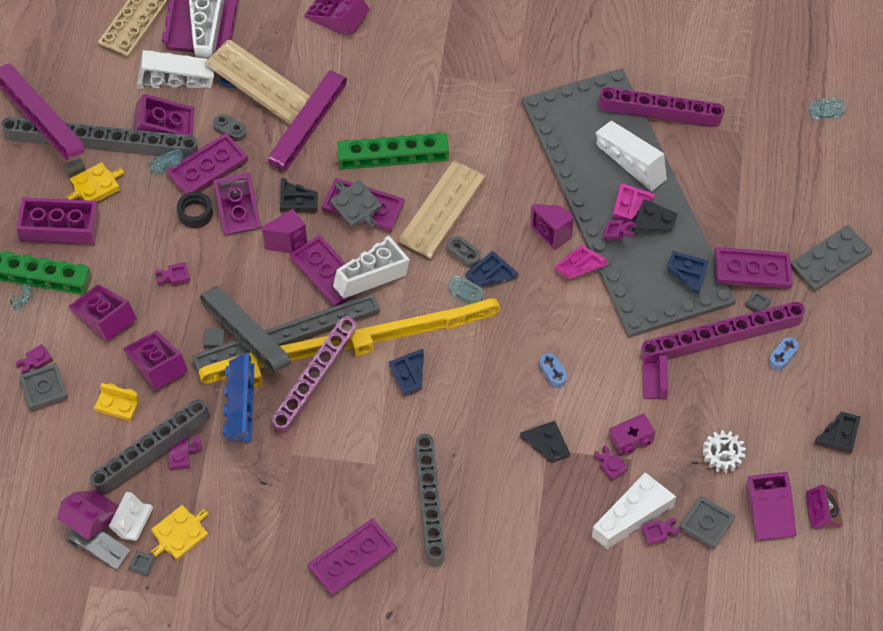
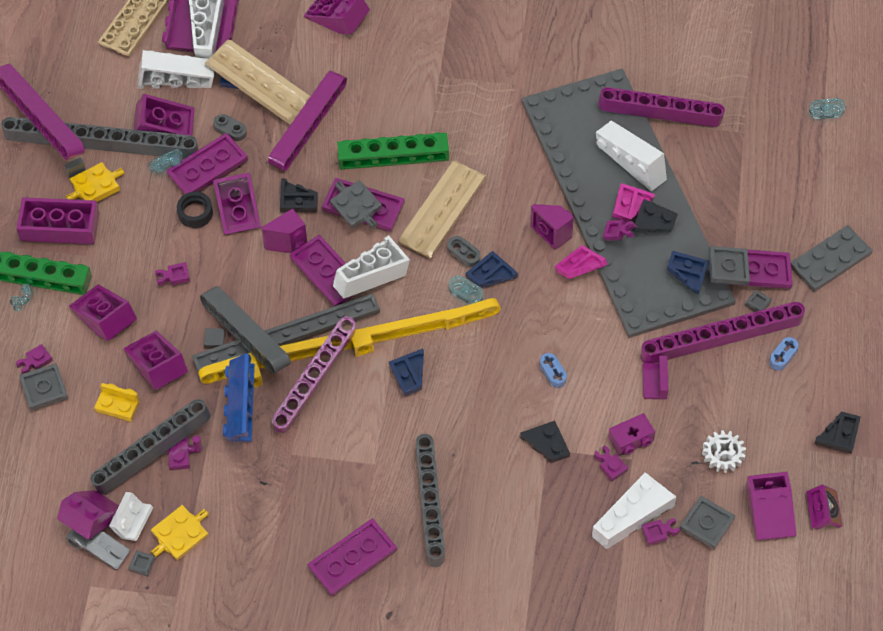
none -> dark grey plate [708,246,750,285]

